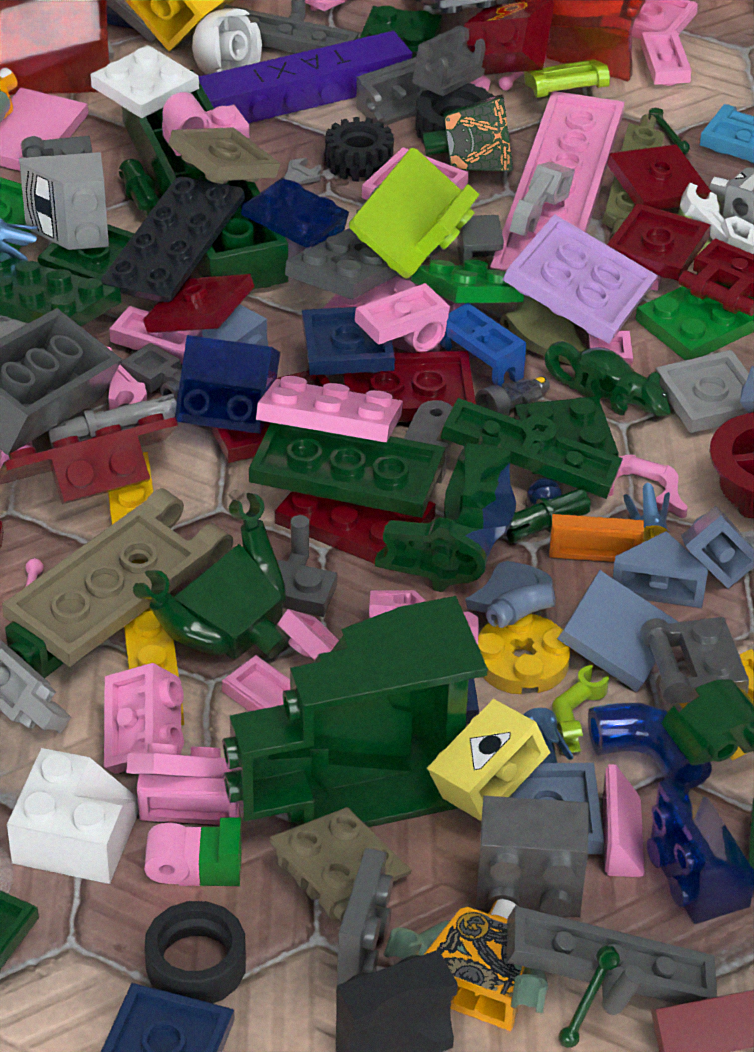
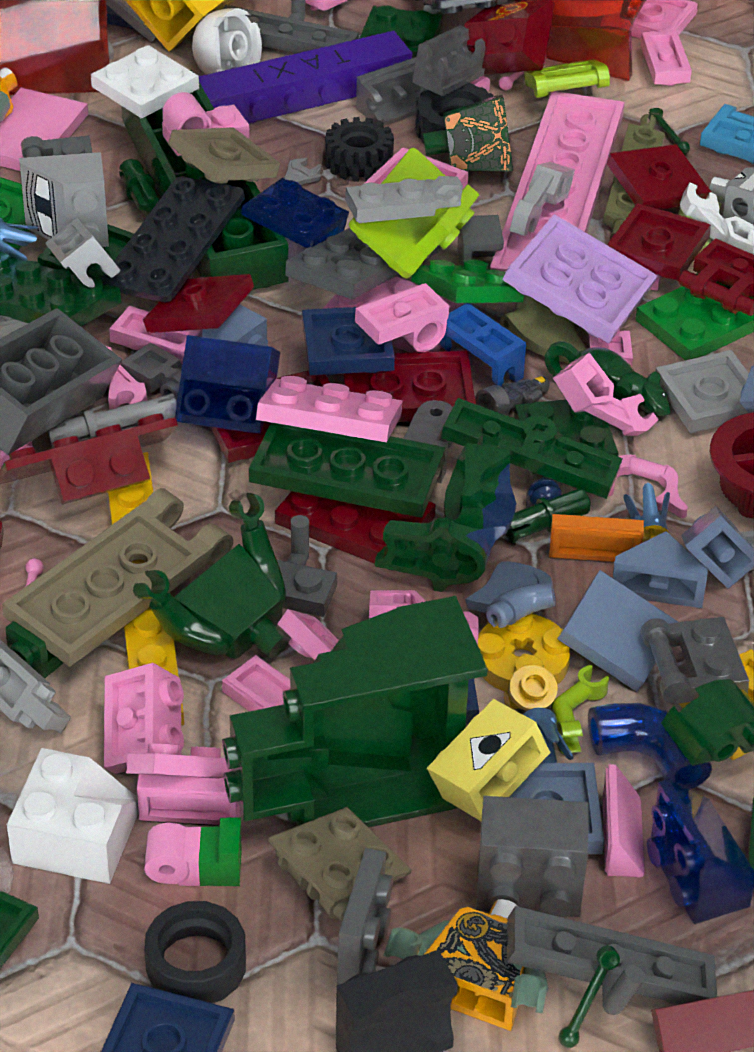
none -> light grey hinge [45,218,121,288]
none -> light grey hinge [345,176,463,223]
none -> yellow plate [504,665,558,711]
none -> bright pink piece [553,353,658,436]

